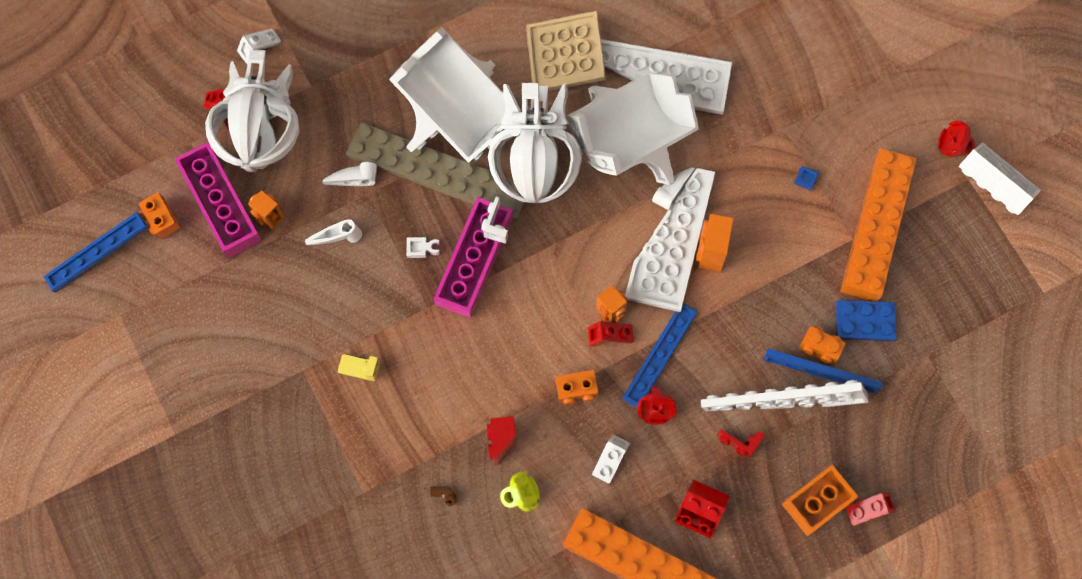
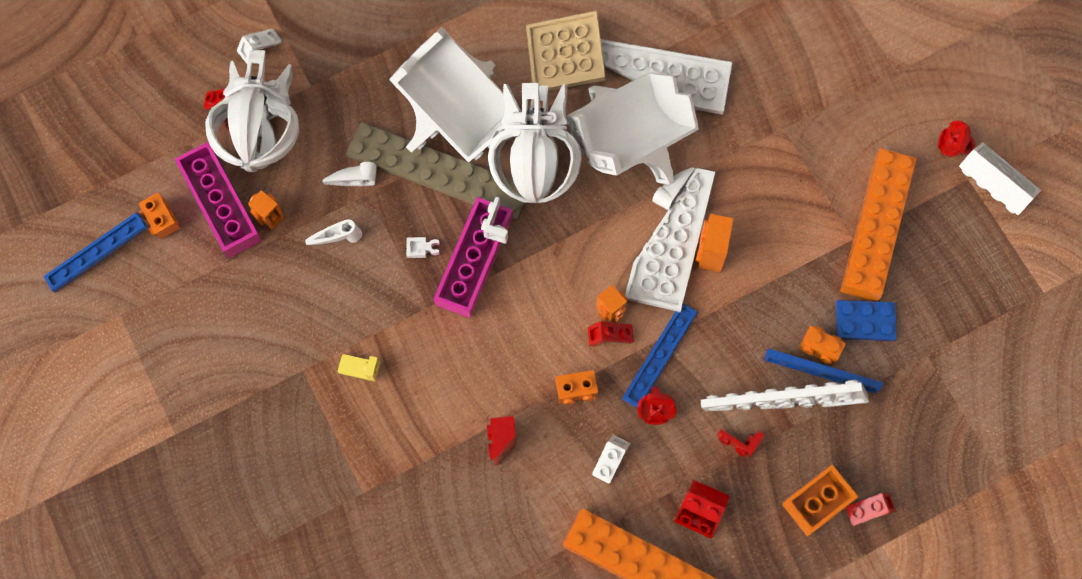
reddish brown arm [430,486,457,506] -> none
neon yellow tile [500,471,540,512] -> none
blue tile [794,166,819,191] -> none

